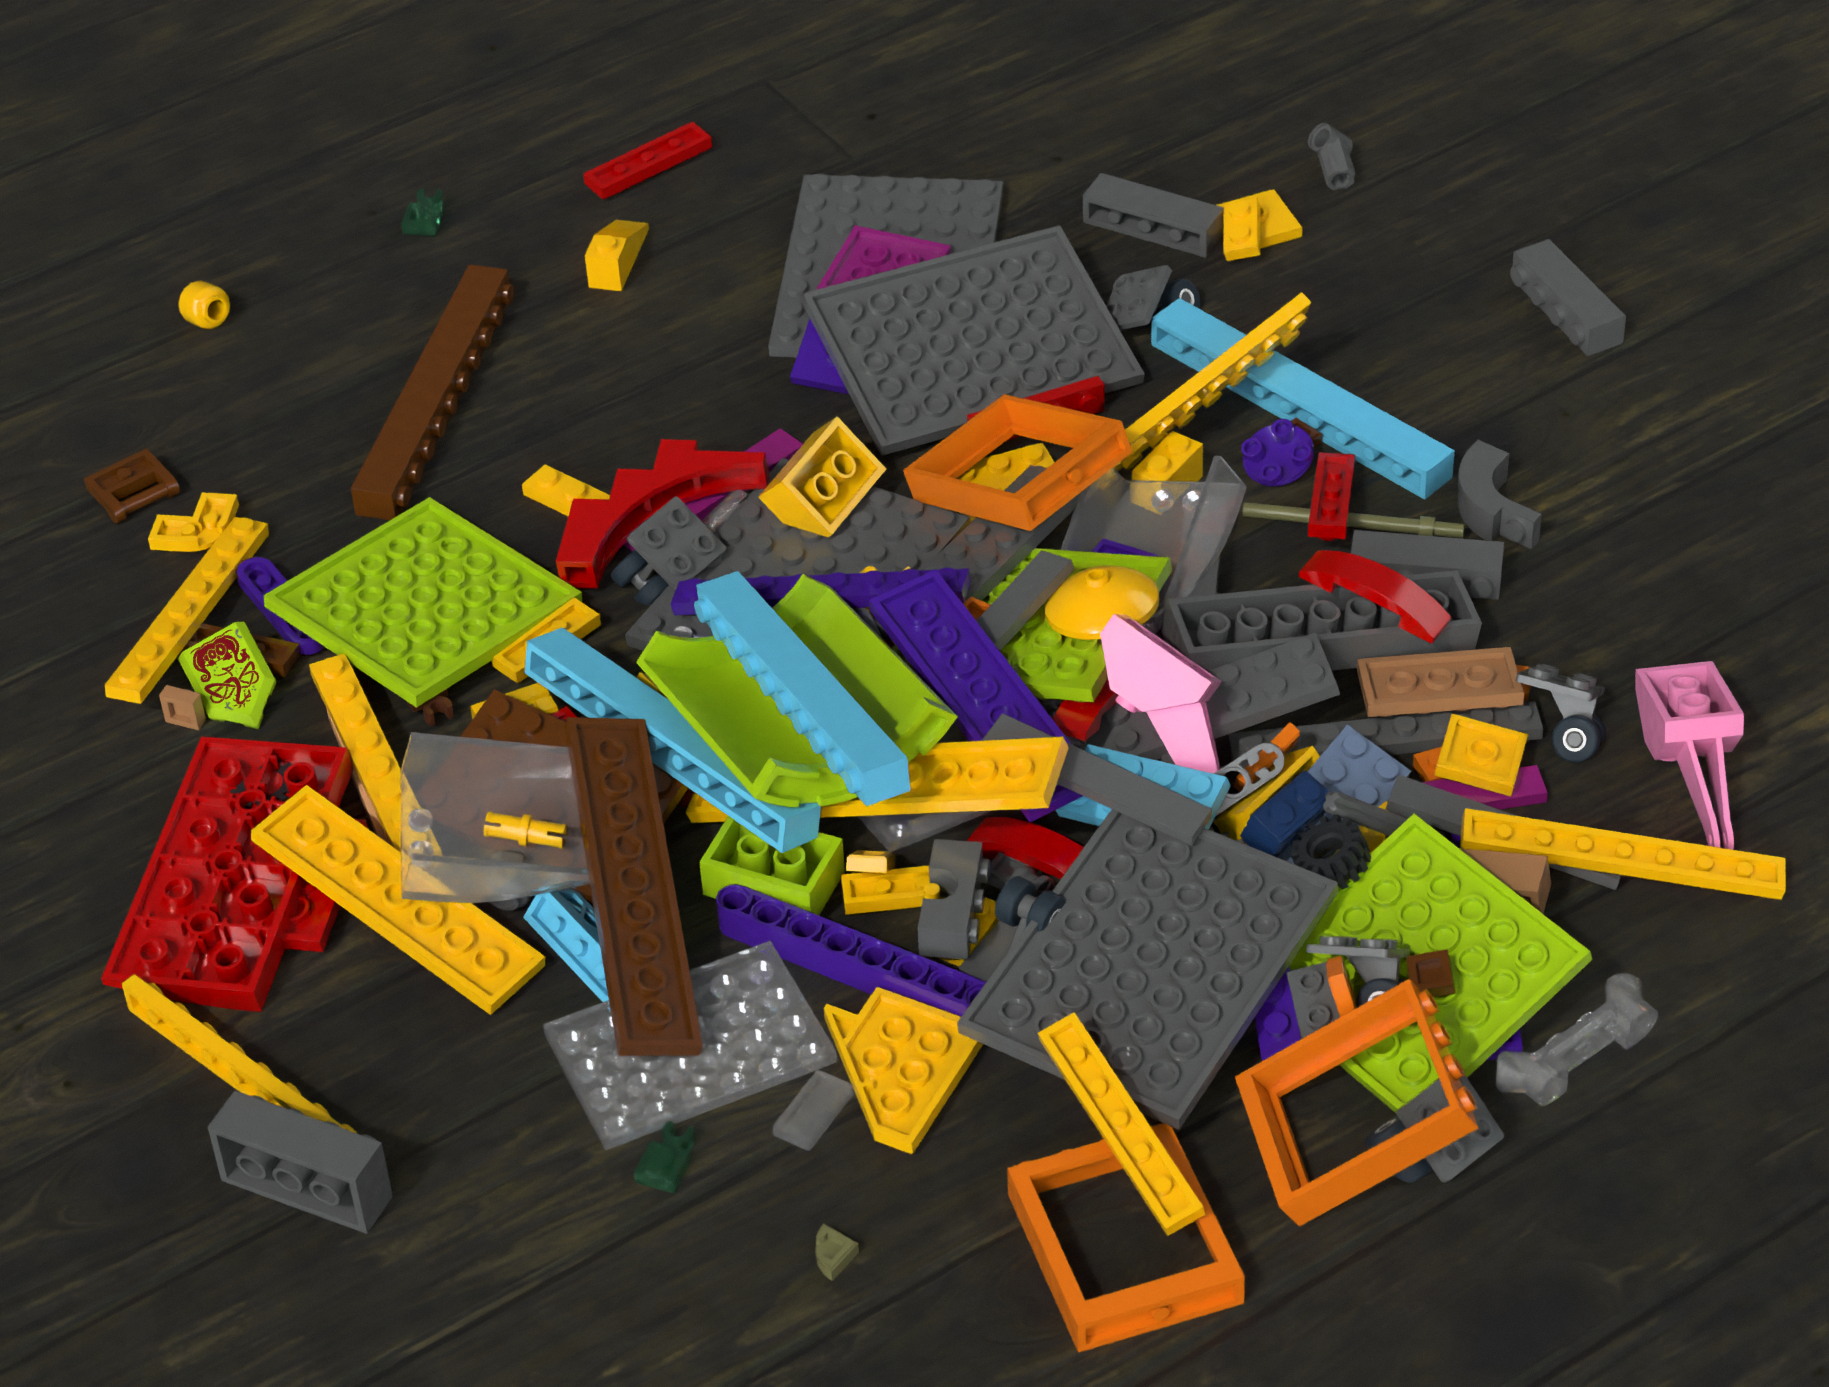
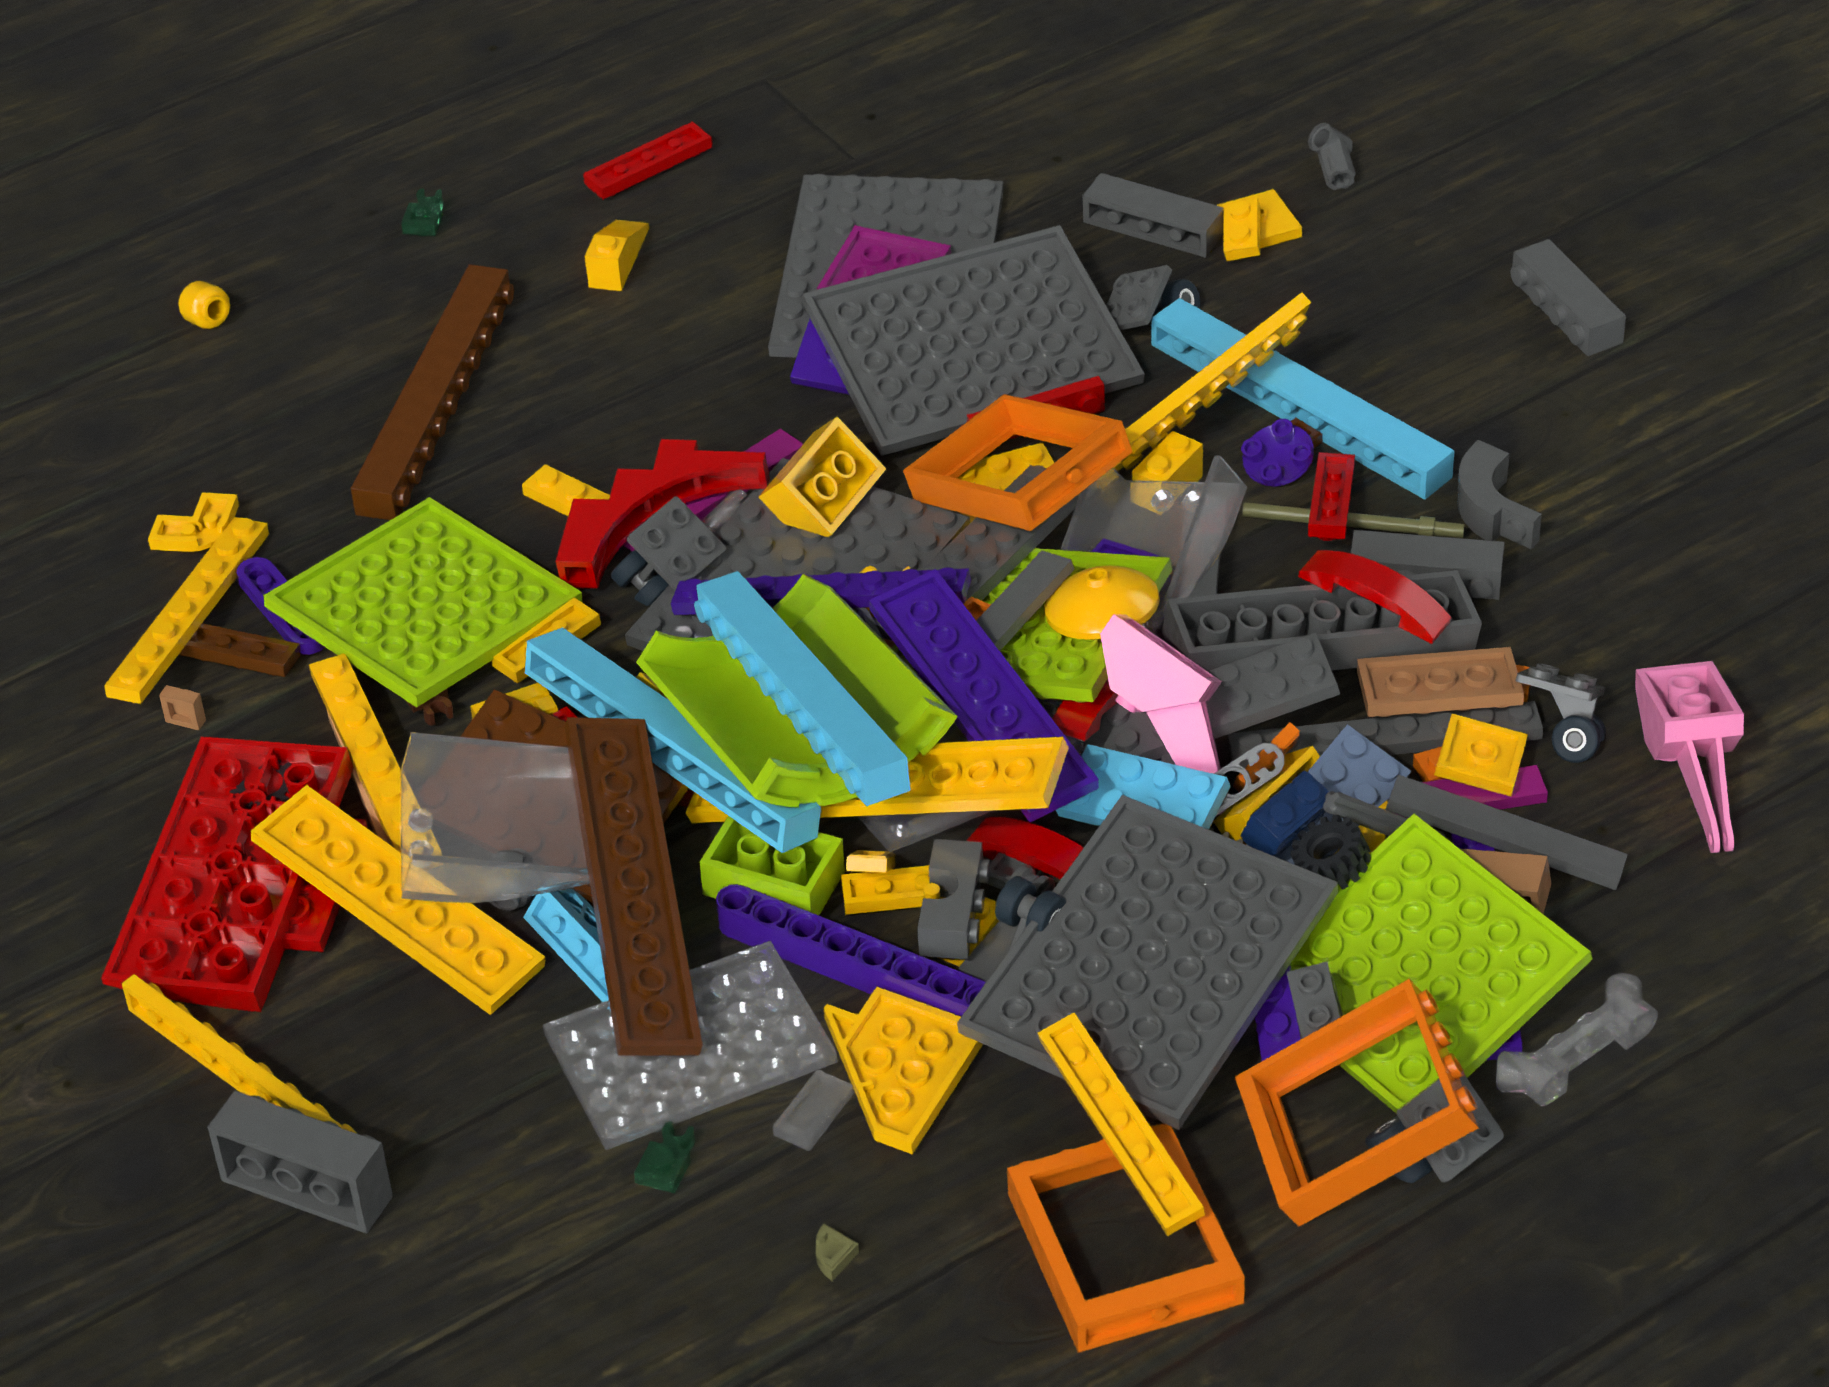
reddish brown plate [84,448,180,524] -> none
lime tile [178,622,277,729] -> none
yellow pin [484,811,568,849] -> none
dark grey tile [982,713,1212,846] -> none
dark grey plate [1306,936,1410,1008] -> none
orange tile [1326,956,1357,1017] -> none
reddish brown plate [1406,949,1456,997] -> none
yellow plate [1460,808,1786,900] -> none

